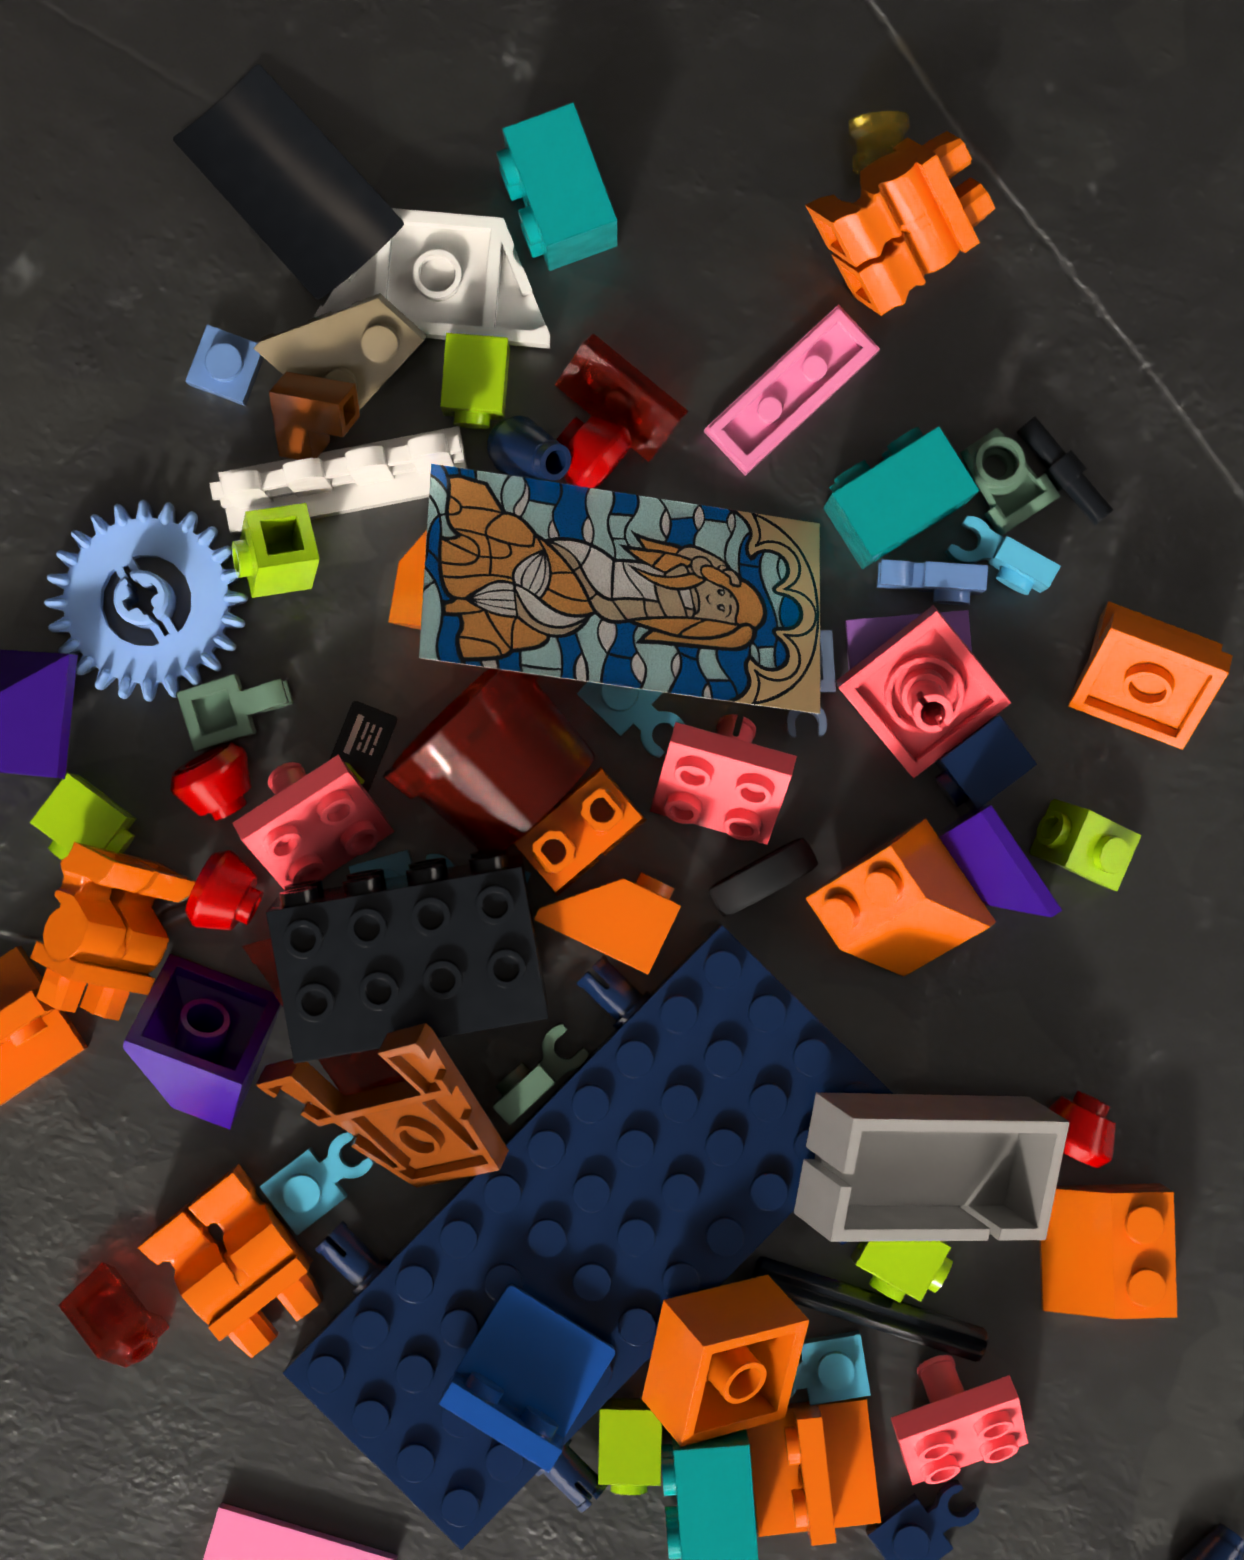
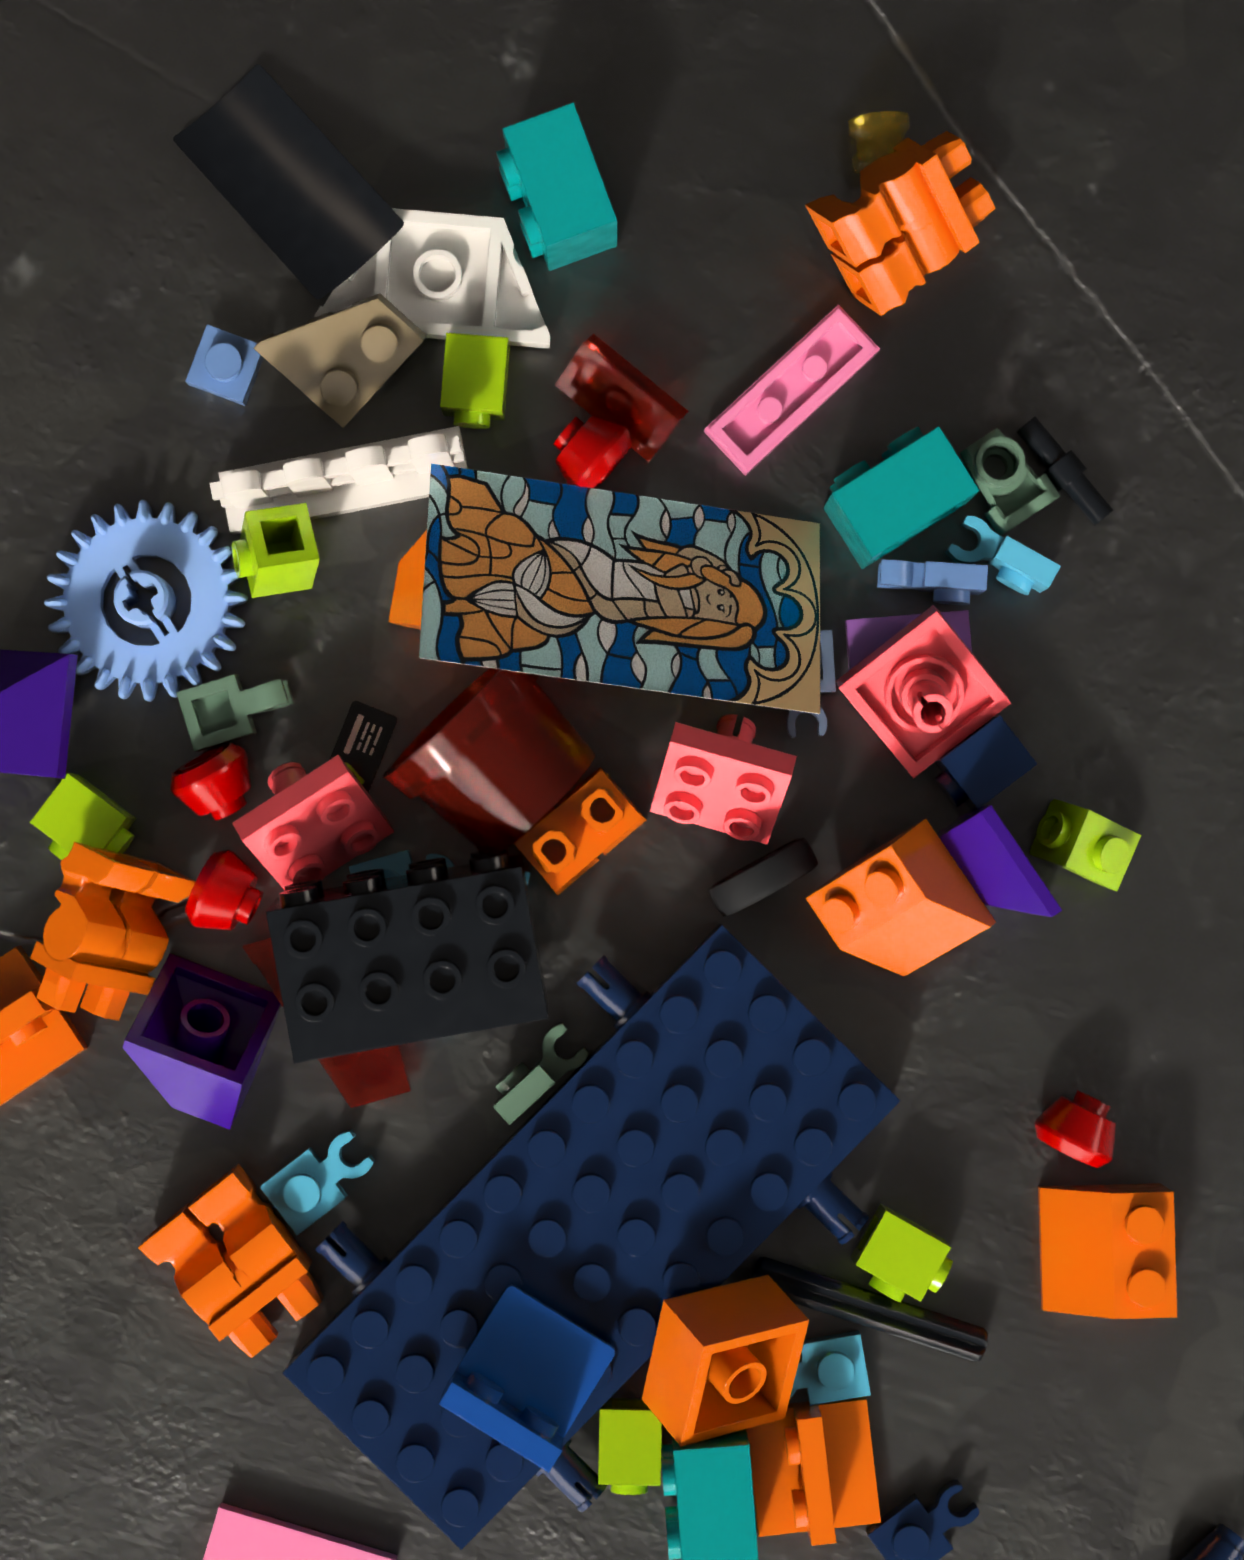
clear red bracket [58,1262,169,1368] -> none
dark orange wing [256,1023,509,1188] -> none
dark orange piece [269,371,360,460] -> none
dark blue cone [487,416,571,481] -> none
orange slope [534,872,681,975] -> none
medium azure plate [577,682,684,758] -> none
light grey piece [794,1092,1070,1242] -> none
coral plate [891,1355,1028,1485] -> none
orange bracket [1068,601,1233,750] -> none

